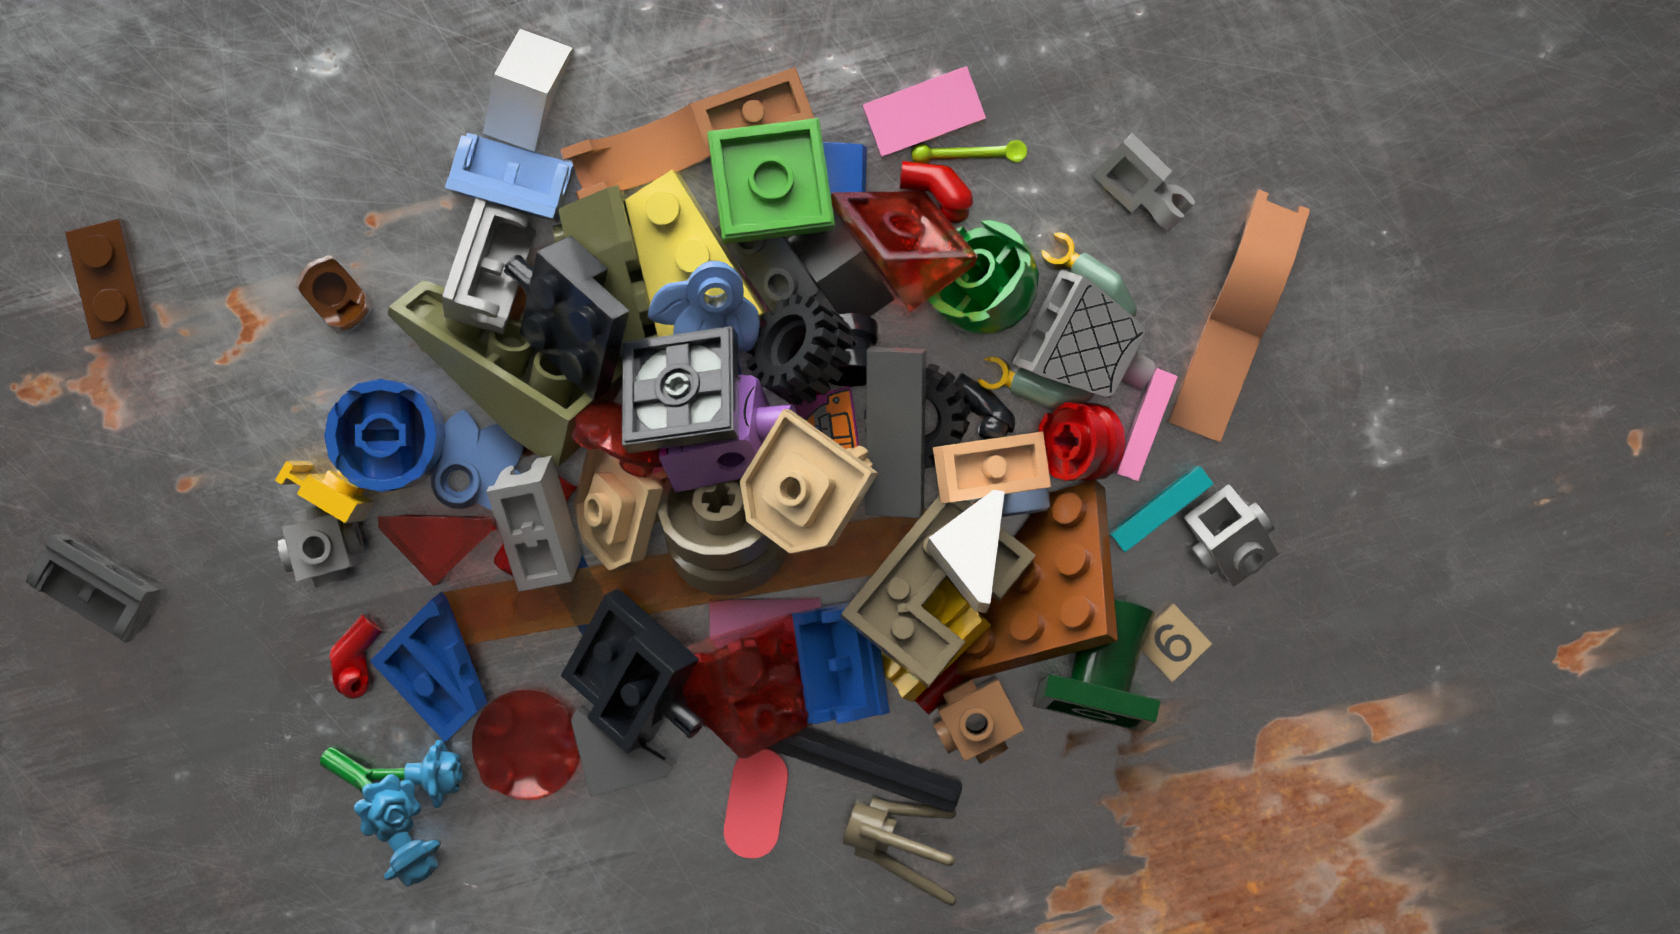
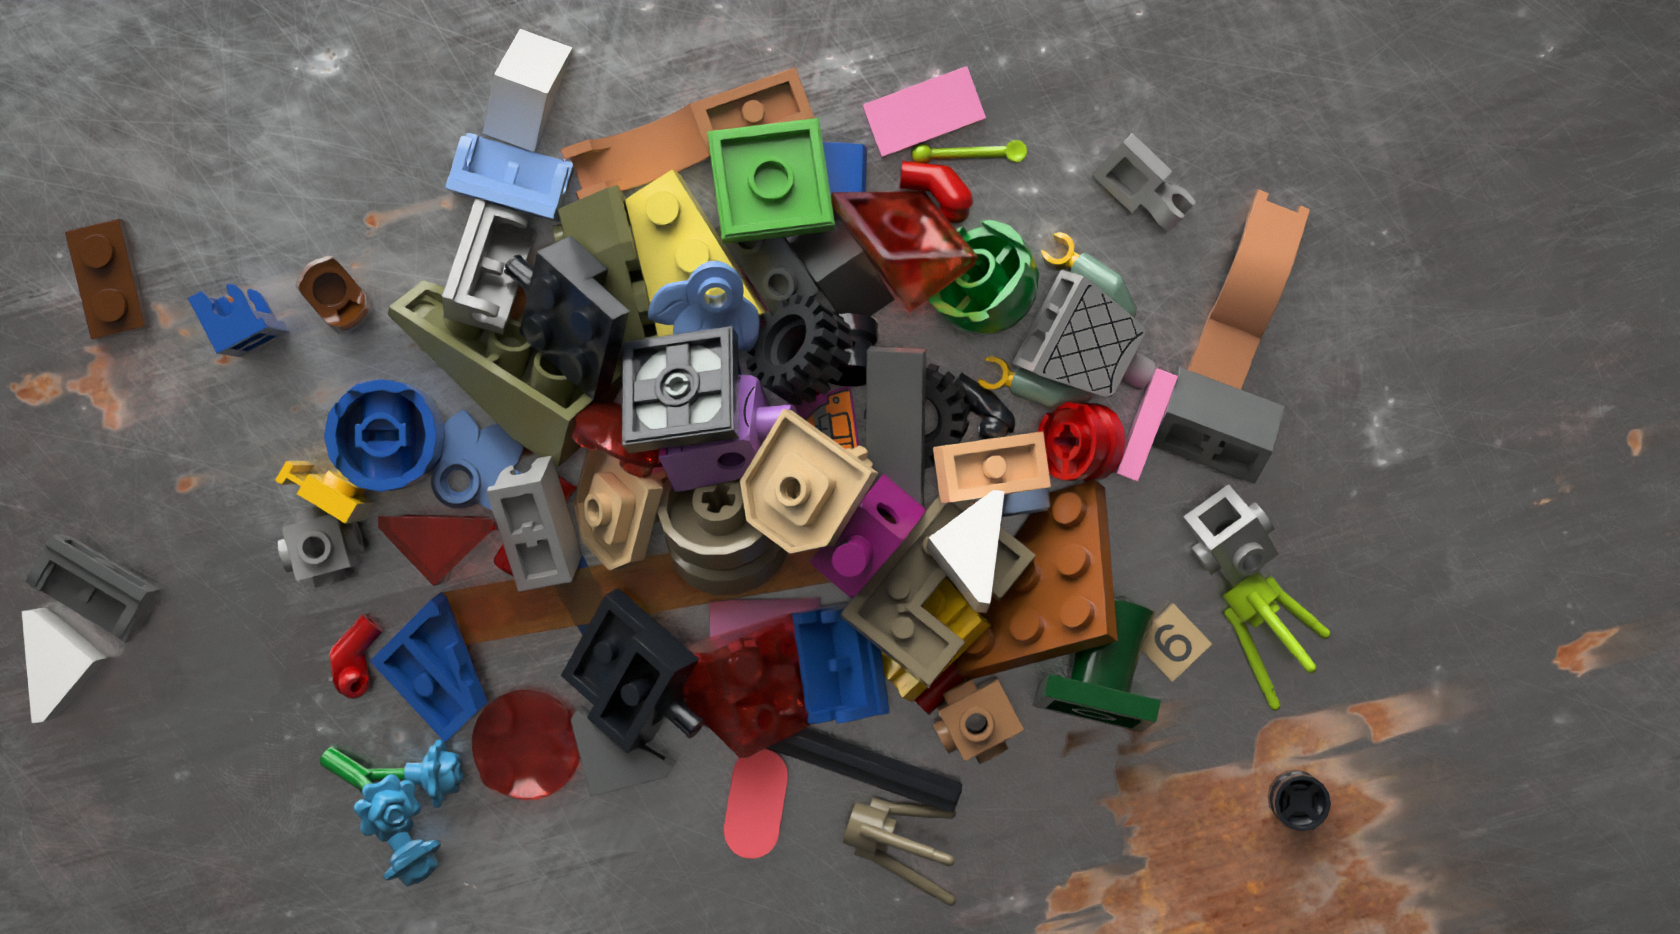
teal tile [1109,466,1214,553] -> none
none -> white slope [22,608,107,723]
none -> blue hinge [188,283,289,357]
none -> magenta torso [810,474,927,599]
none -> dark grey hinge [1152,367,1285,484]
none -> lime plant [1222,571,1331,711]
none -> black wheel [1267,769,1331,831]

